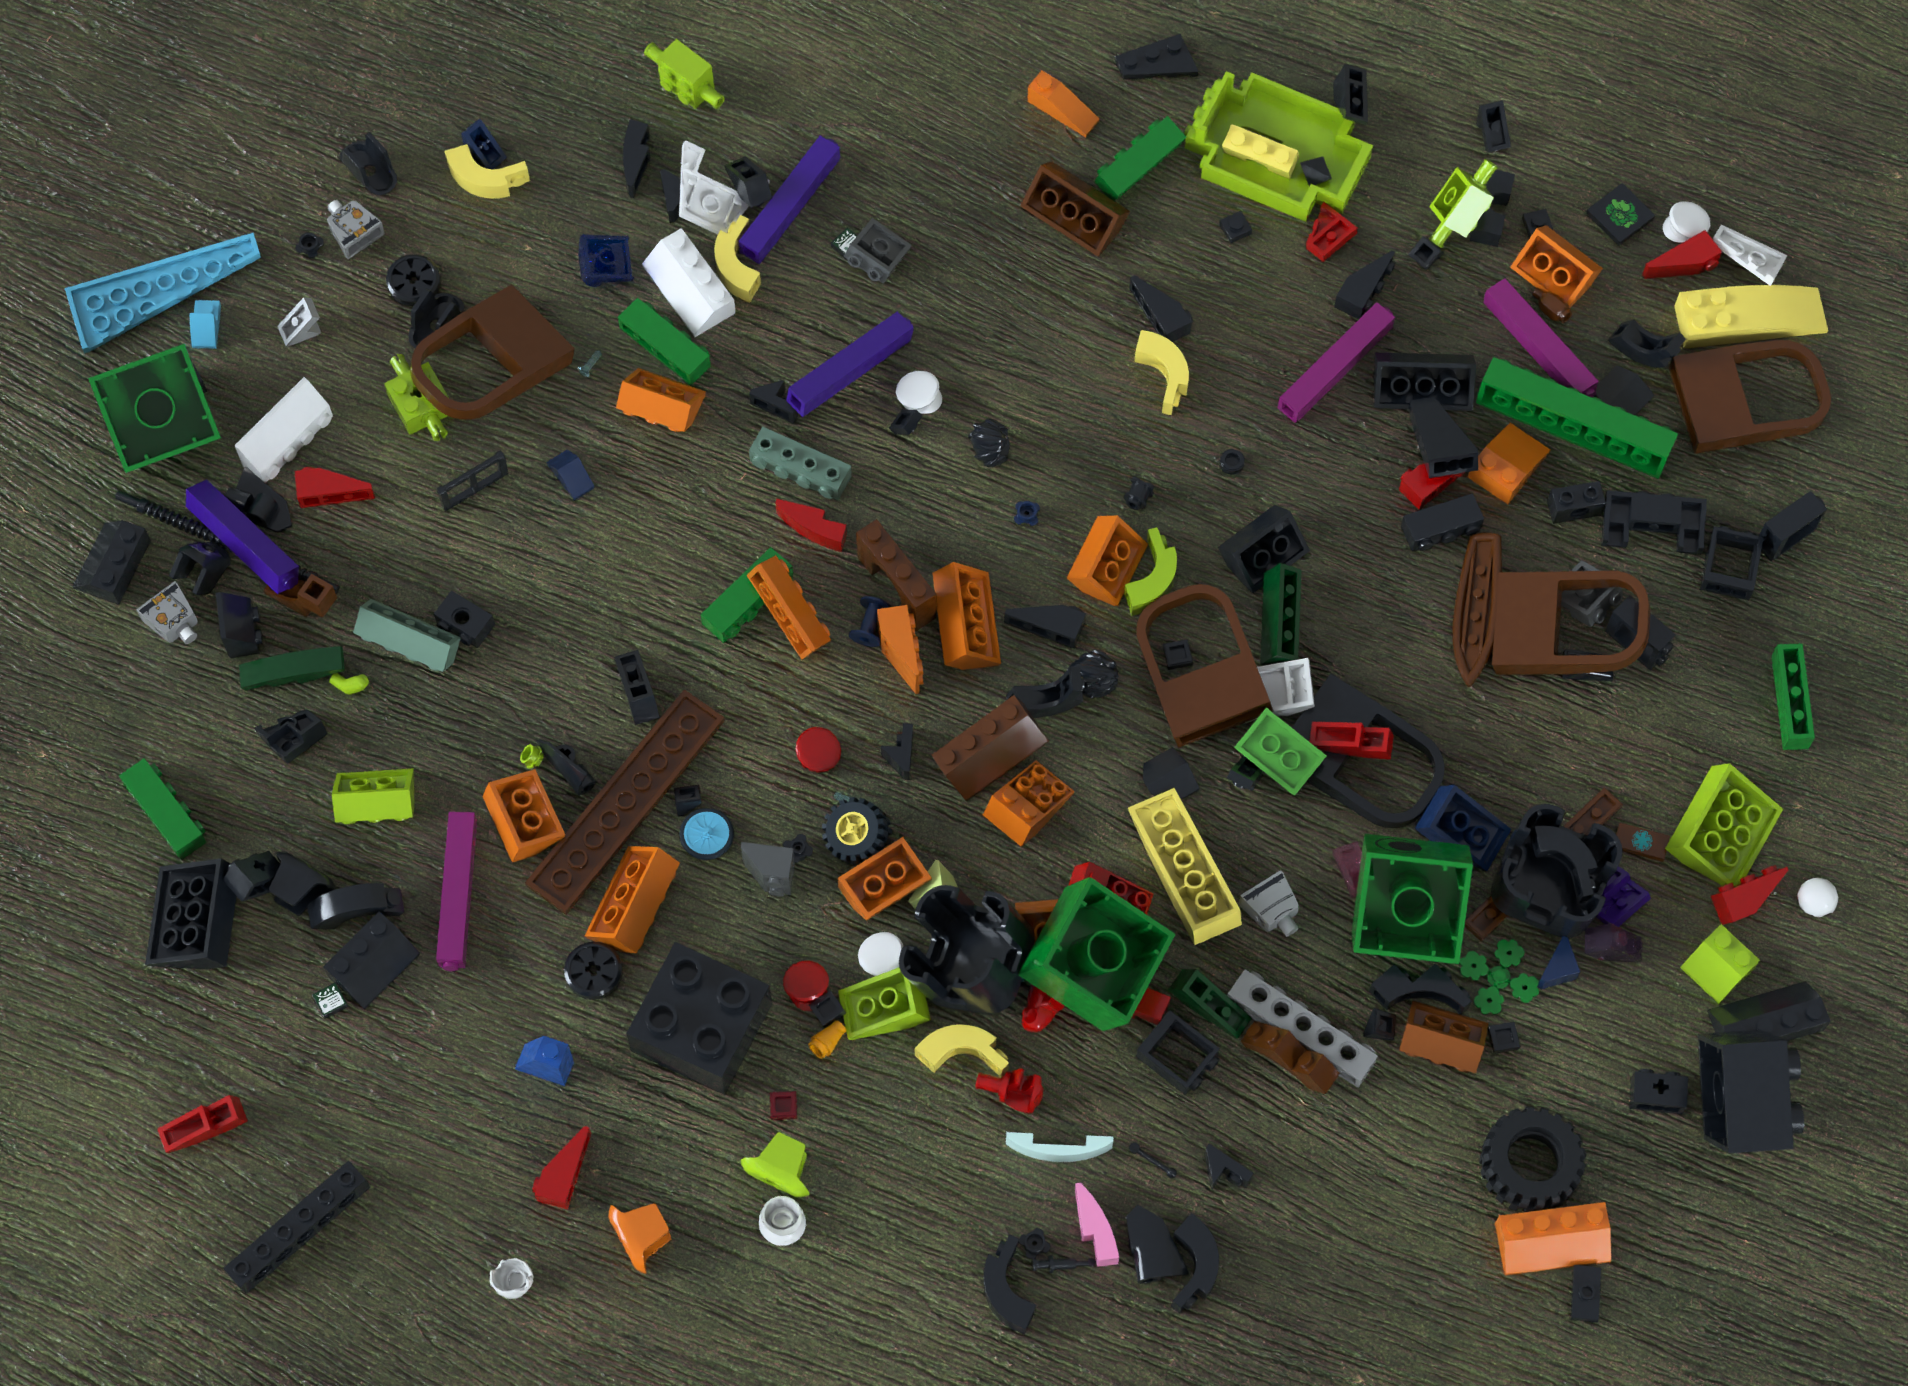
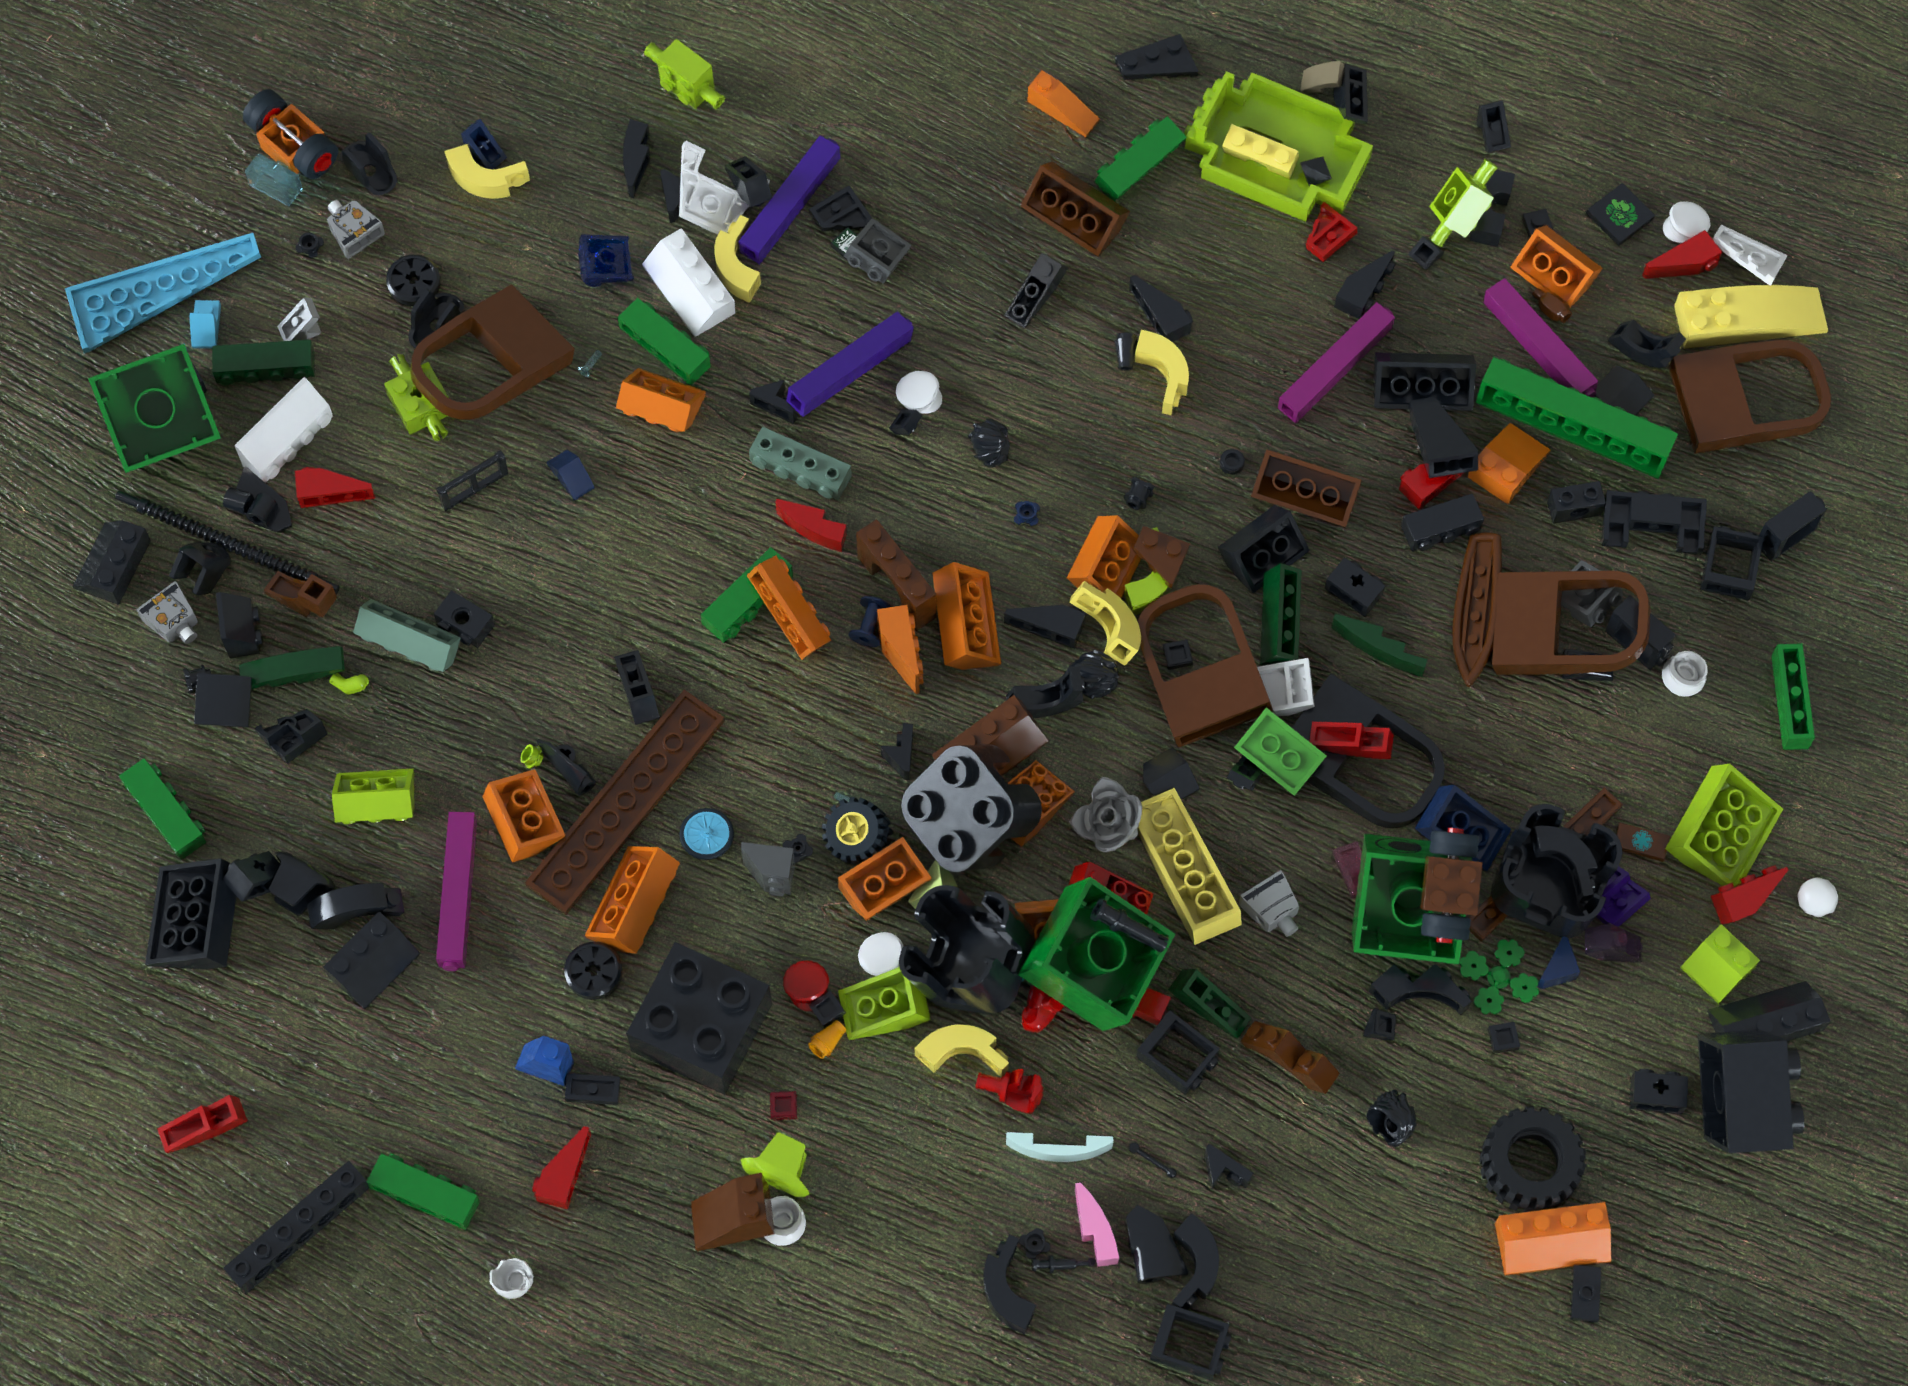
dark purple brick [186,479,299,594] -> none
tile [312,982,348,1019] -> none
orange piece [608,1203,671,1274] -> none
black slope [674,785,702,817] -> none
red piece [796,727,841,773] -> none
black plate [1219,211,1252,244] -> none
light grey brick [1227,969,1378,1088] -> none
dark orange slope [1399,1001,1489,1073] -> none
none -> black brick [183,665,211,694]
none -> black slope [194,673,252,728]
none -> dark green brick [212,339,315,385]
none -> brick [243,89,338,179]
none -> clear light blue brick [245,153,303,207]
none -> green brick [367,1153,480,1230]
none -> black plate [565,1073,621,1105]
none -> reddish brown slope [691,1172,775,1251]
none -> black wing [809,185,872,232]
none -> piece [902,744,1042,872]
none -> black slope [1004,253,1068,328]
none -> light yellow arch [1069,581,1141,666]
none -> light grey brick [1069,777,1142,853]
none -> black pin [1090,898,1169,953]
none -> black cone [1114,333,1138,371]
none -> reddish brown wing [1134,526,1190,588]
none -> black window [1150,1304,1232,1381]
none -> reddish brown slope [1251,449,1362,527]
none -> dark tan slope [1300,61,1344,94]
none -> black brick [1325,557,1385,617]
none -> dark green slope [1331,614,1428,677]
none -> black hair [1366,1089,1417,1147]
none -> brick [1421,828,1483,943]
none -> white piece [1662,651,1708,697]

